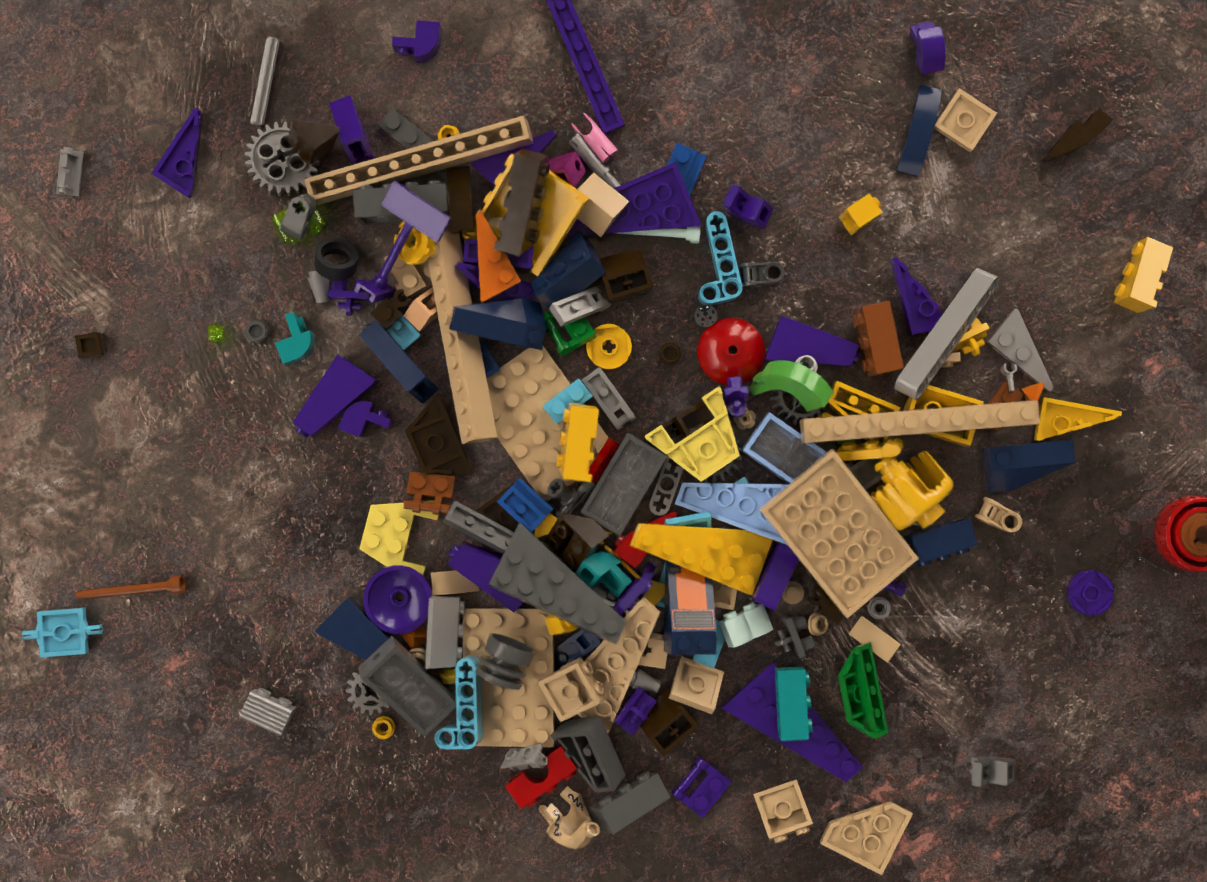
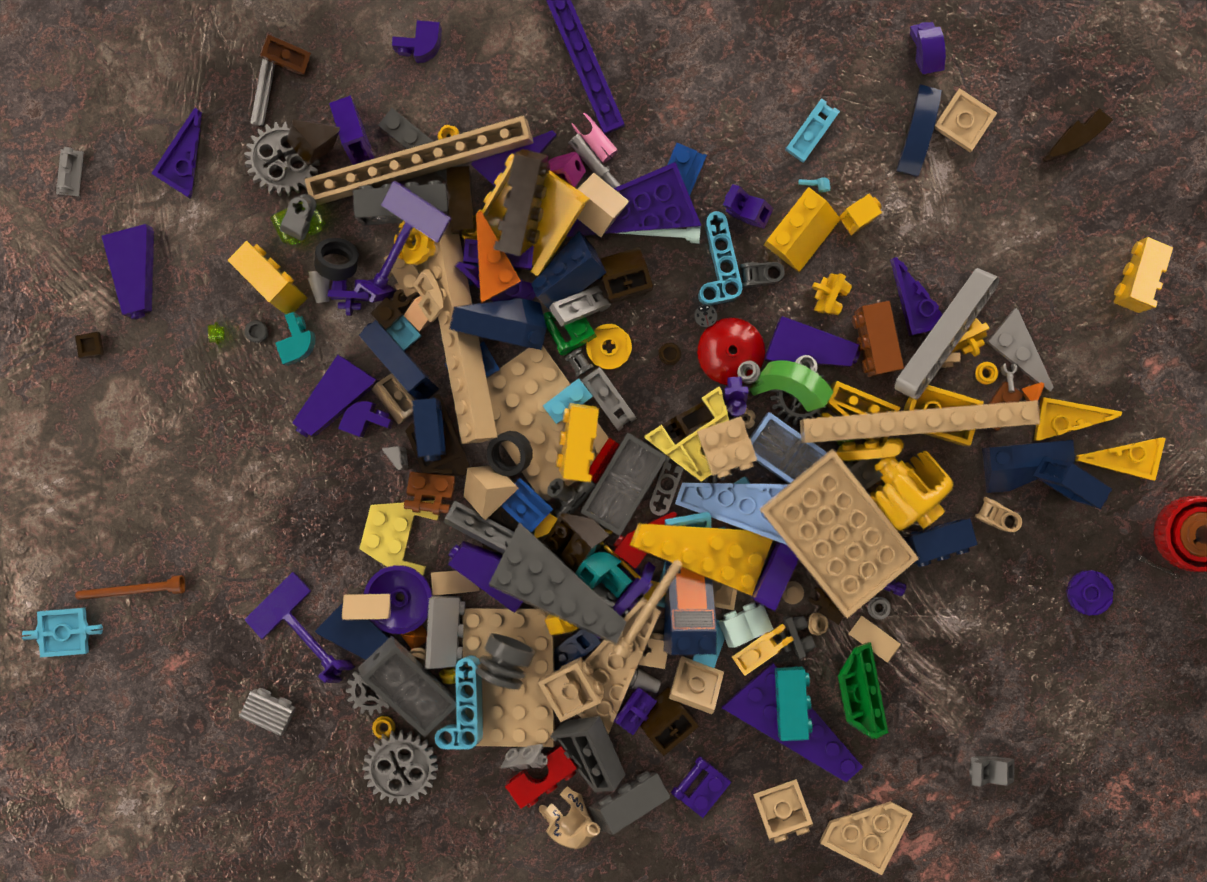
none -> dark purple slope [102,224,154,319]
none -> yellow wedge [228,241,308,315]
none -> dark purple piece [244,572,355,683]
none -> reddish brown plate [259,34,311,75]
none -> tan slope [342,594,391,620]
none -> light grey gear [363,730,438,804]
none -> tan slope [372,373,414,424]
none -> light grey slope [382,446,408,470]
none -> dark blue window [412,398,446,461]
none -> tan slope [413,269,443,323]
none -> tan slope [464,466,519,520]
none -> black tyre [487,431,533,477]
none -> dark grey bush [565,348,594,377]
none -> tan piece [612,560,682,659]
none -> tan plate [697,417,757,478]
none -> yellow hinge [732,624,794,676]
none -> light grey plate [737,361,760,384]
none -> yellow slope [764,187,841,272]
none -> medium azure plate [785,98,840,163]
none -> medium azure hand [798,177,830,193]
none -> yellow hips [812,273,852,315]
none -> yellow plate [975,362,998,385]
none -> dark blue window [1034,456,1112,509]
none -> yellow wing [1075,438,1166,481]

